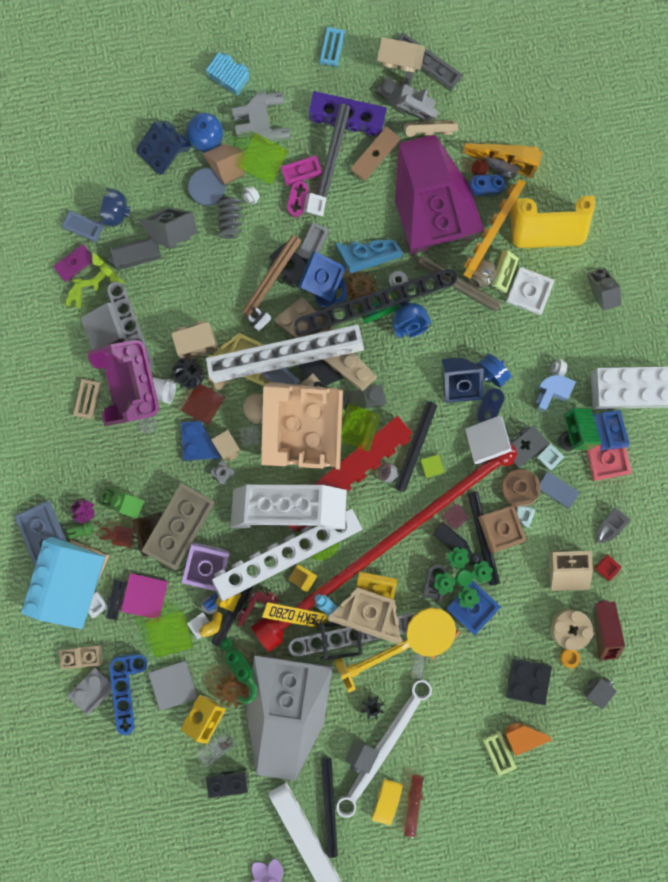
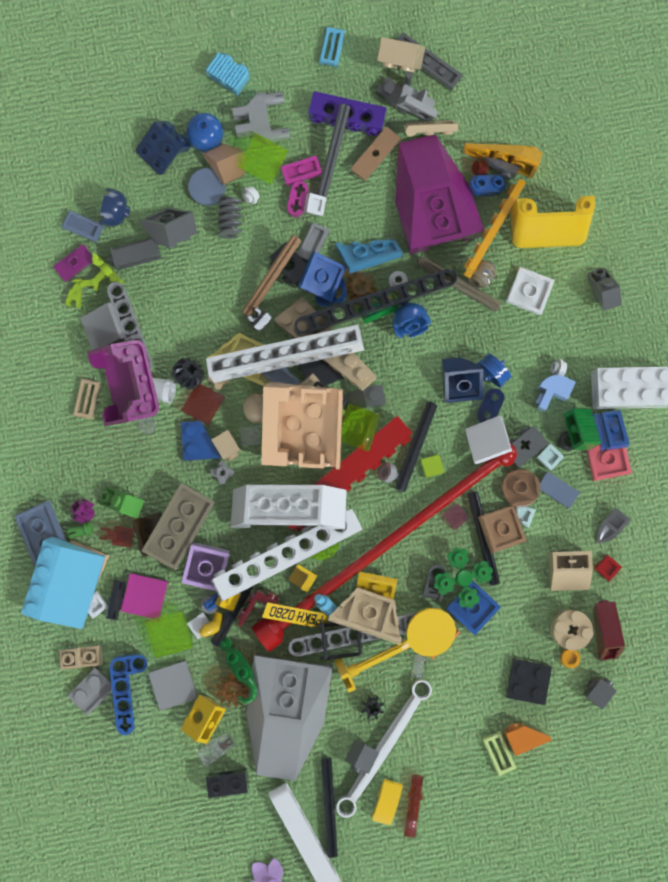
tan brick [171,321,219,359] -> none
black wheel [432,522,481,566] -> none
yellowish green tile [491,250,519,293] -> none

